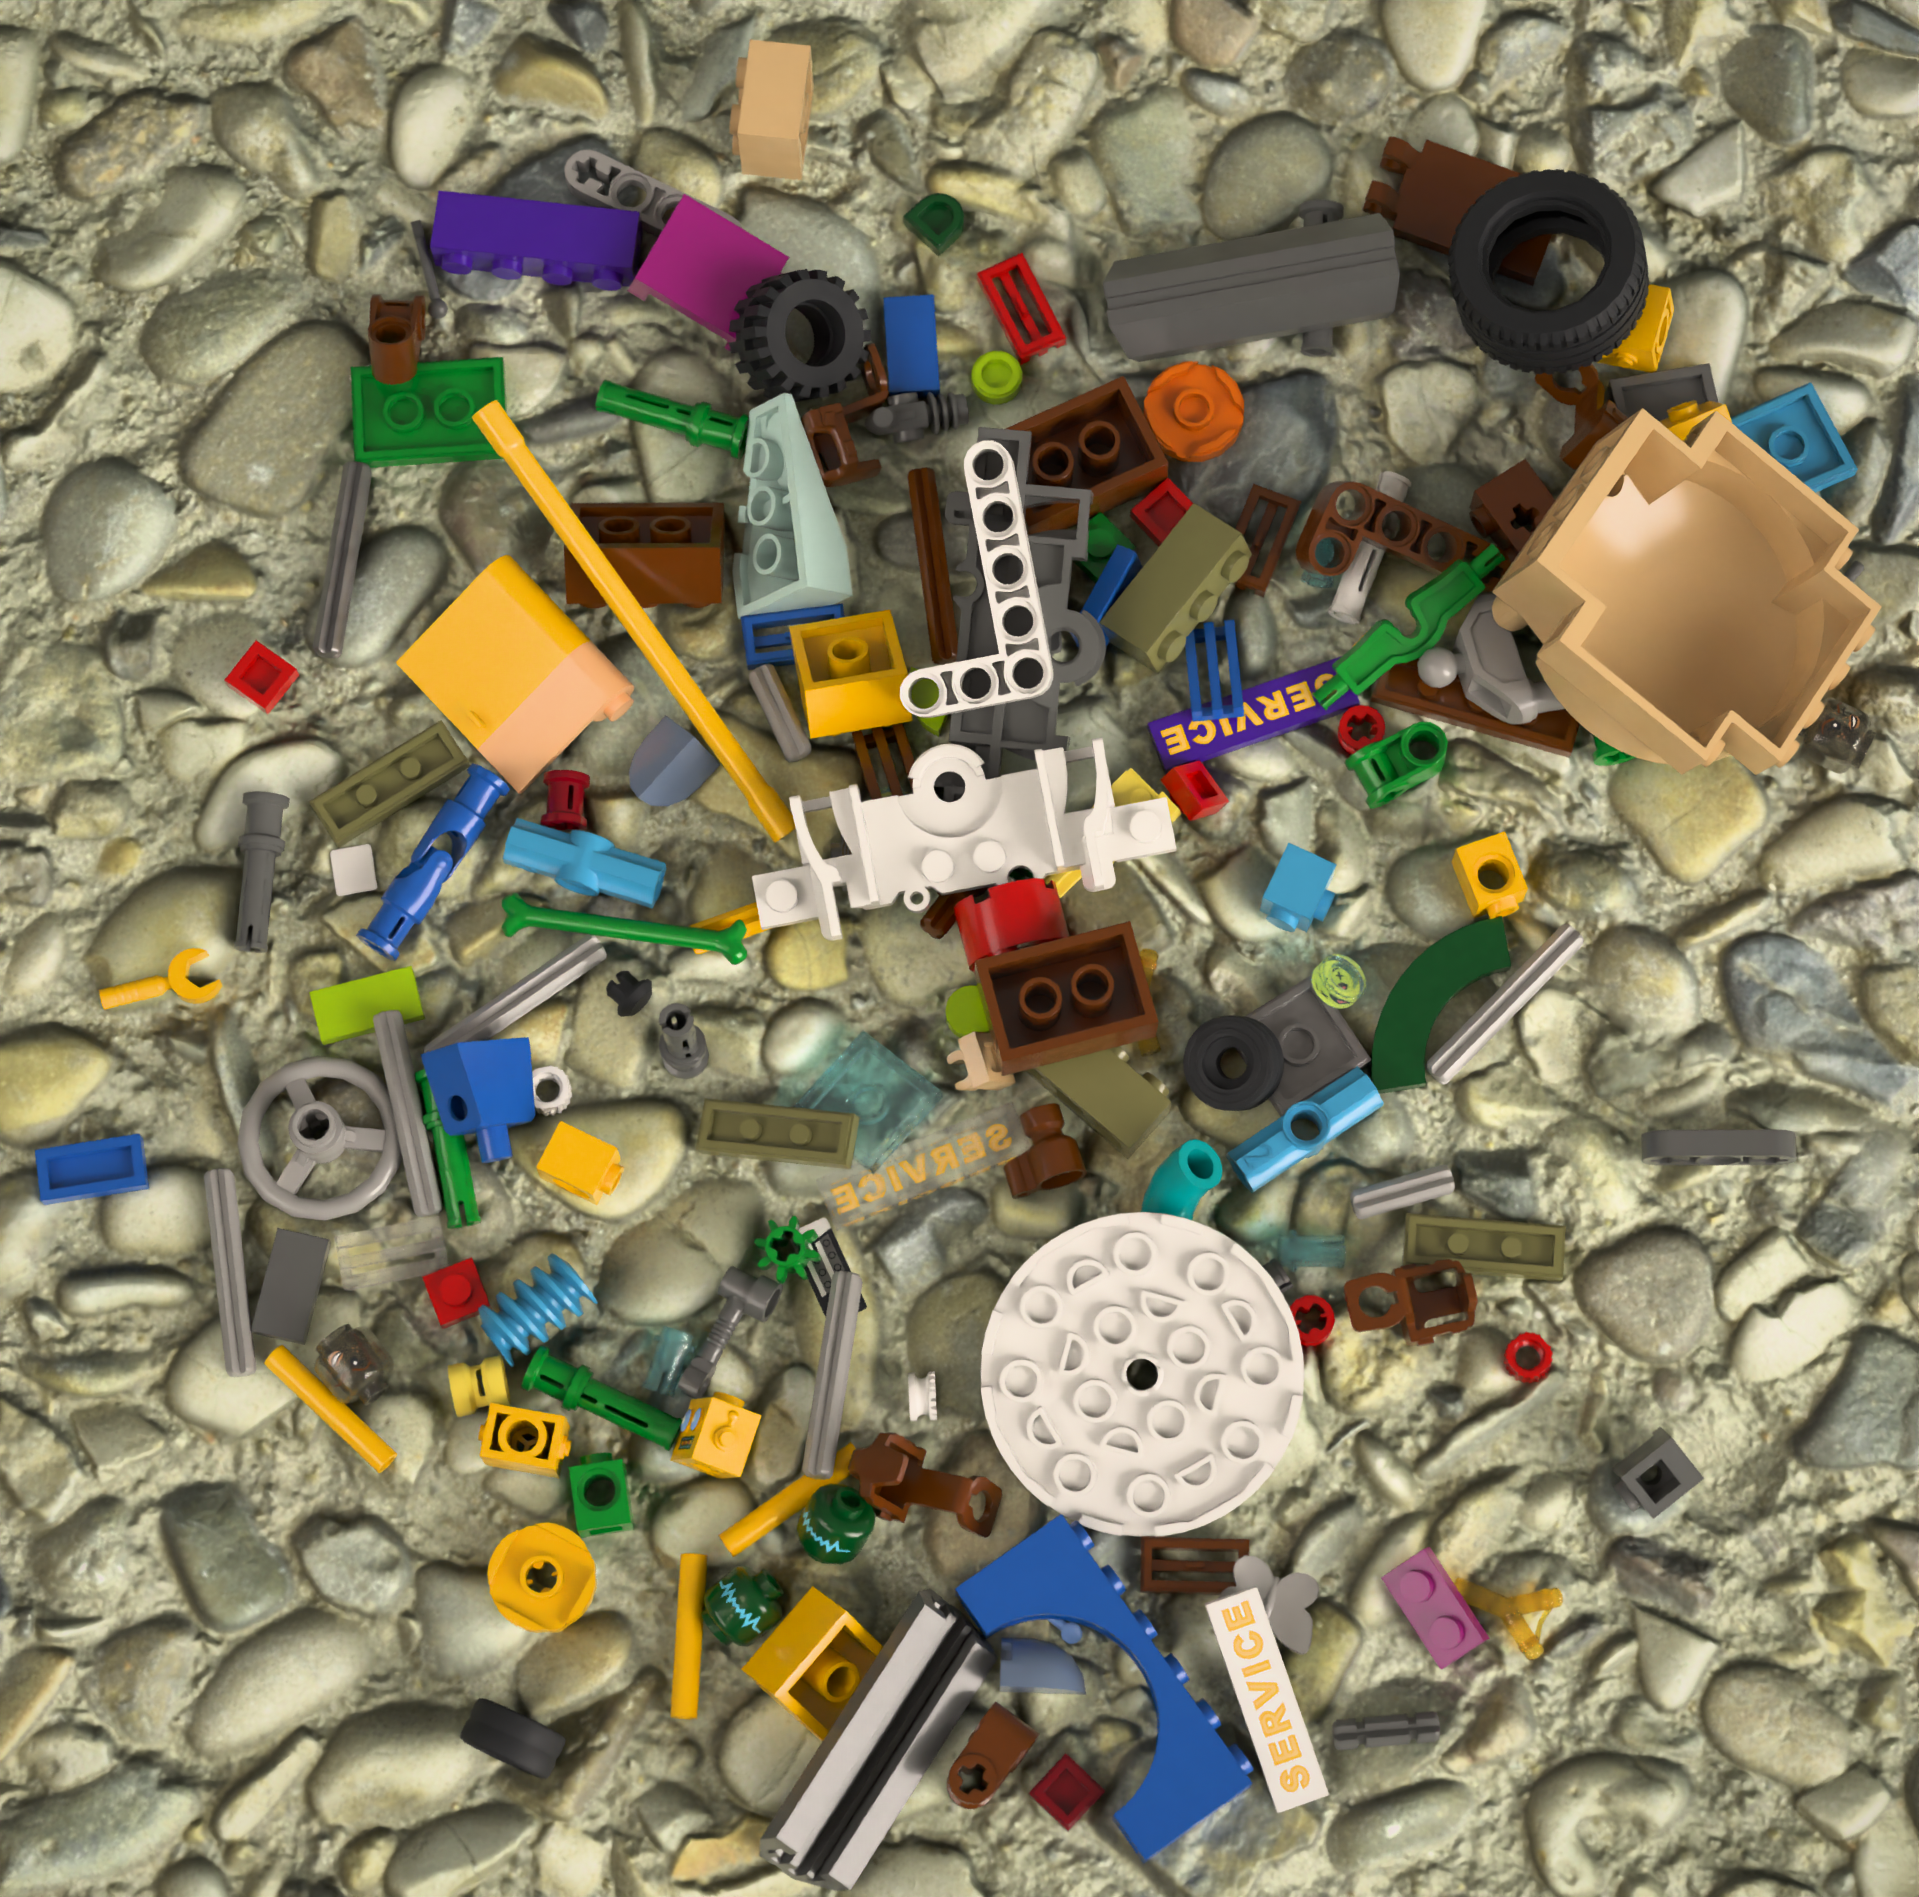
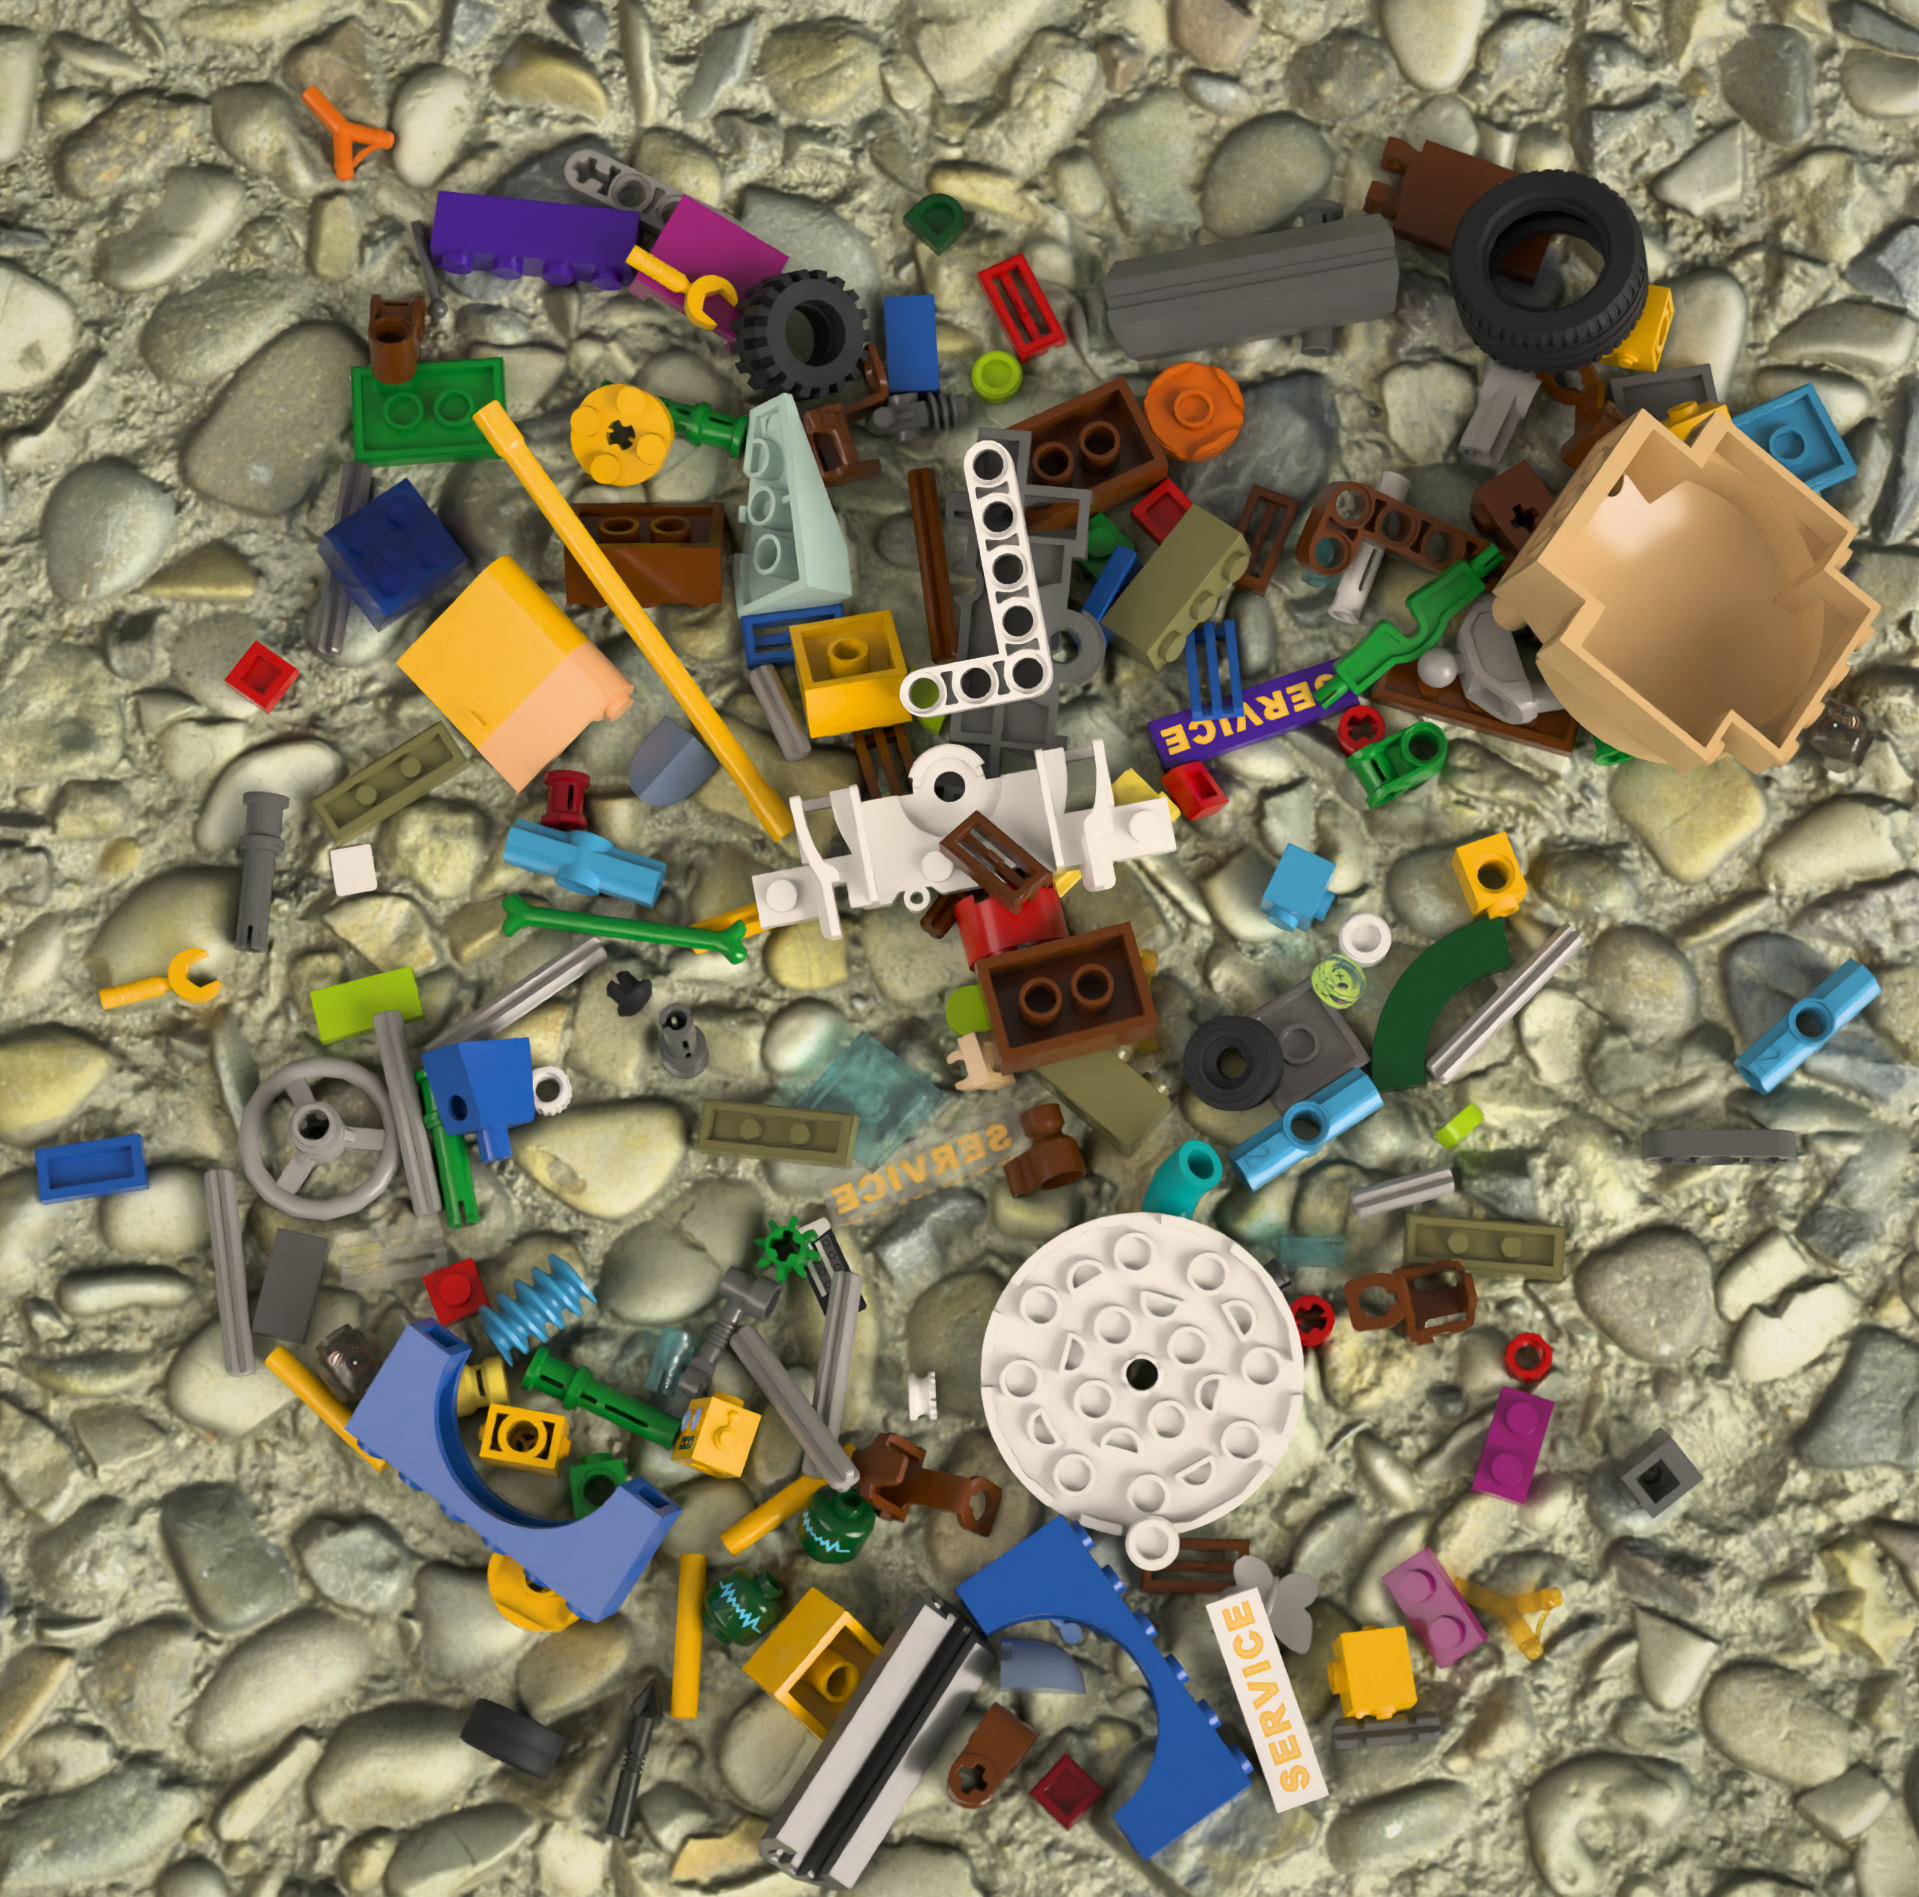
blue piece [356,763,510,961] -> none
yellow brick [536,1121,624,1205] -> none
tan brick [730,39,814,180] -> none
none -> orange piece [301,86,394,181]
none -> clear blue brick [317,477,469,633]
none -> arch [344,1317,683,1623]
none -> yellow plate [570,383,675,487]
none -> pearl dark grey piece [605,1676,663,1839]
none -> yellow piece [625,244,738,330]
none -> light grey axle [730,1325,860,1493]
none -> reddish brown tile [939,810,1053,916]
none -> white tile [1125,1515,1180,1571]
none -> yellow head [1328,1625,1417,1720]
none -> white tile [1338,912,1391,968]
none -> lime tile [1433,1101,1485,1150]
none -> light grey piece [1458,360,1542,469]
none -> magenta plate [1471,1386,1555,1507]
none -> dark azure piece [1734,958,1882,1096]

